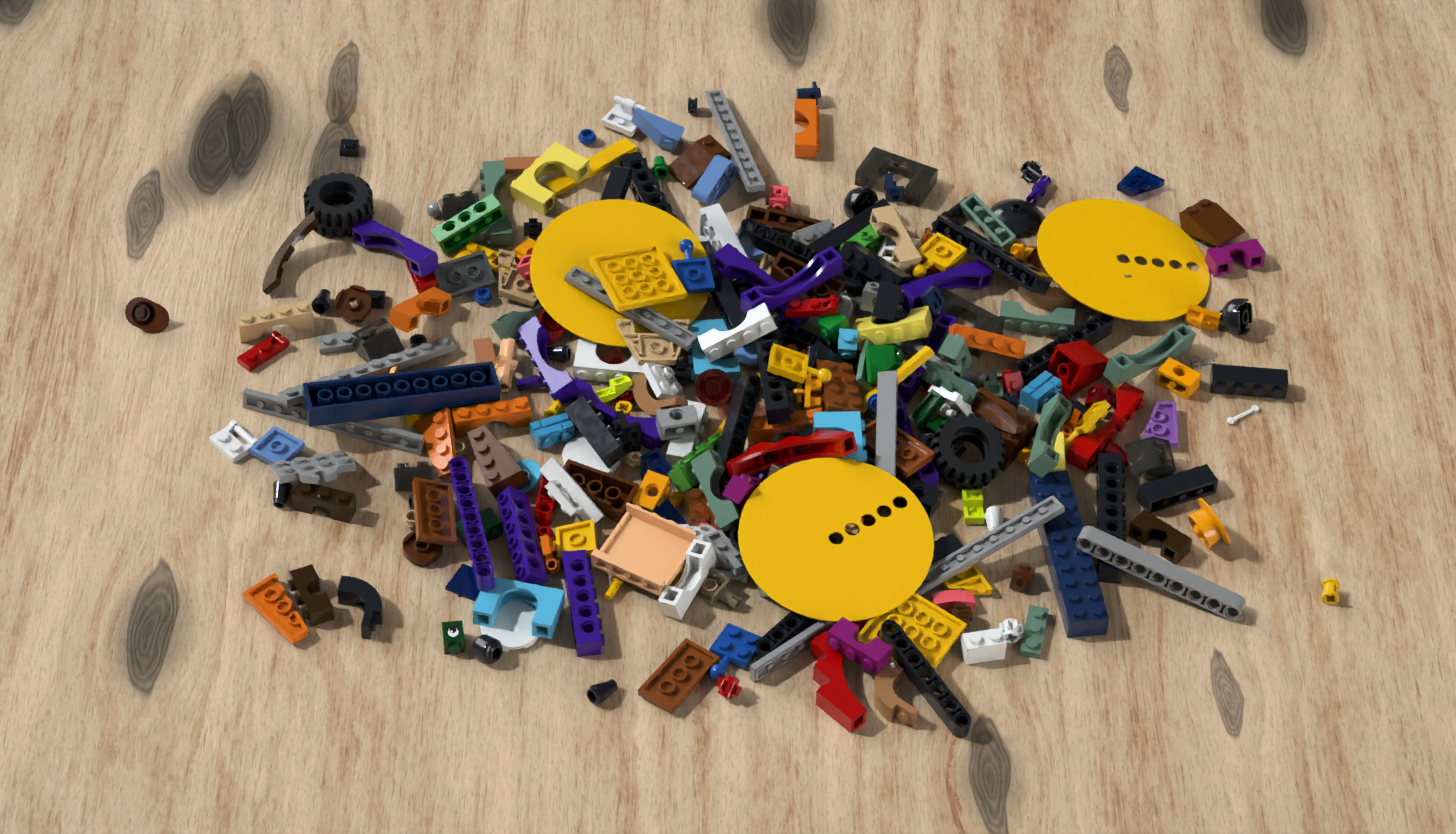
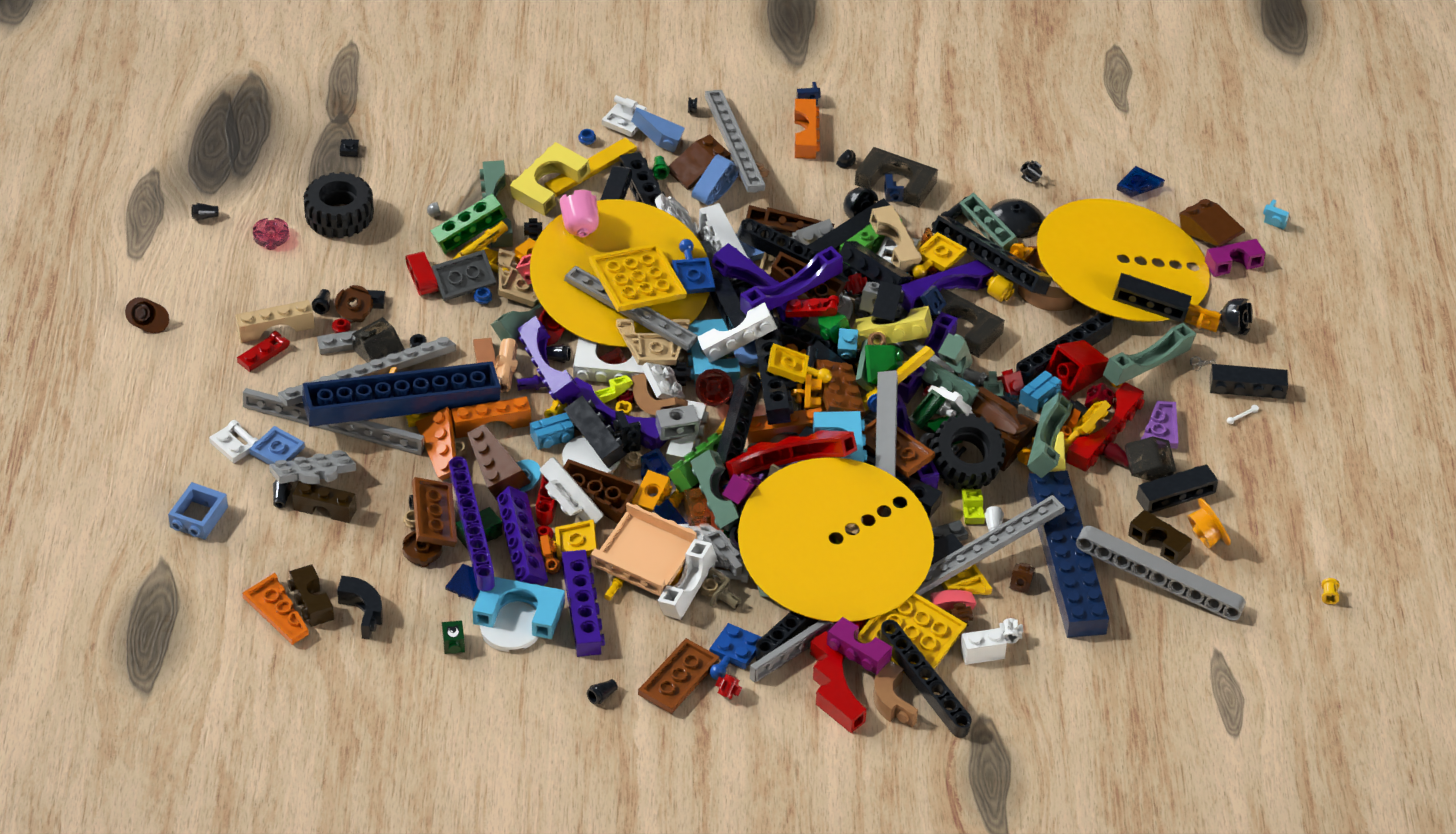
dark brown tile [262,211,319,295] -> none
dark purple arch [351,217,439,278] -> none
orange arch [388,287,452,333] -> none
clear smoke slope [393,461,434,492] -> none
clear smoke slope [439,190,479,221] -> none
black head [472,634,503,664] -> none
nougat tile [504,156,539,174] -> none
coral brick [765,185,791,212] -> none
orange arch [948,323,1027,362] -> none
sand green arch [998,300,1075,337] -> none
sand green plate [1019,605,1049,659] -> none
dark purple pin [1026,175,1051,205] -> none
black brick [1096,453,1126,584] -> none
light orange brick [1155,357,1201,400] -> none
none -> medium blue window [168,482,228,540]
none -> black cone [191,203,219,221]
none -> clear pink plate [253,218,290,250]
none -> red plate [332,318,351,333]
none -> yellow pin [459,221,508,257]
none -> bright pink cylinder [560,190,599,237]
none -> white tile [655,193,699,236]
none -> black piece [836,149,856,168]
none -> red gear [845,273,868,295]
none -> medium nougat plate [867,332,886,345]
none -> dark grey plate [932,520,968,541]
none -> yellow head [986,274,1015,302]
none -> black brick [1112,273,1192,323]
none -> medium azure bracket [1263,199,1289,230]

